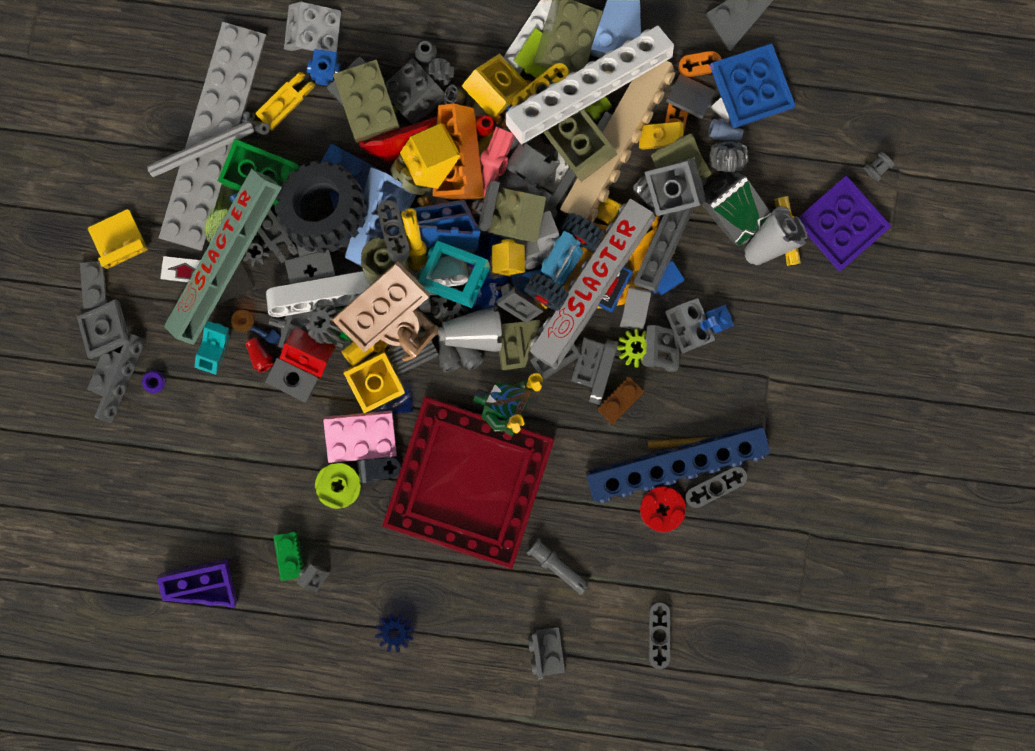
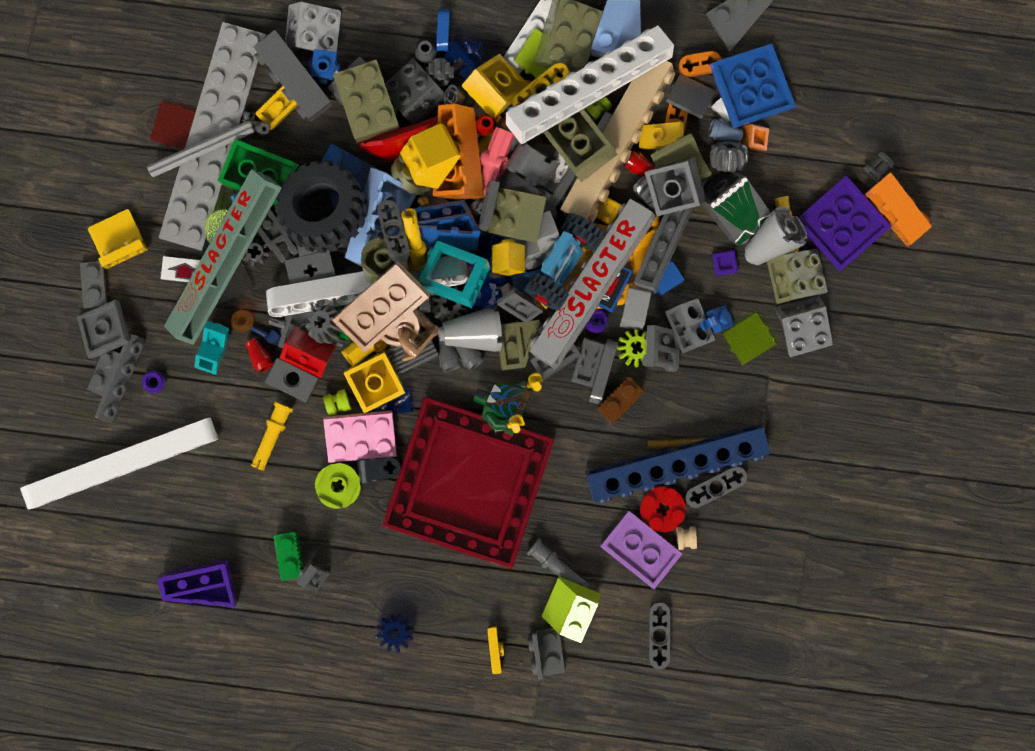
none -> white beam [20,418,218,510]
none -> clear red piece [150,102,196,150]
none -> yellow pin [251,401,294,471]
none -> dark grey brick [253,30,332,122]
none -> lime wheel [323,389,351,416]
none -> blue beam [437,9,450,52]
none -> clear blue hips [444,39,484,80]
none -> yellow plate [487,626,504,674]
none -> lime slope [542,576,601,643]
none -> dark purple tile [585,309,608,333]
none -> medium lavender plate [600,511,682,589]
none -> red cone [624,151,656,176]
none -> tan wheel [676,526,697,550]
none -> dark purple tile [711,250,738,277]
none -> clear neon green piece [723,313,776,365]
none -> orange slope [740,124,769,151]
none -> olive bracket [767,249,828,304]
none -> flat silver bracket [775,295,833,357]
none -> orange wedge [864,172,932,247]

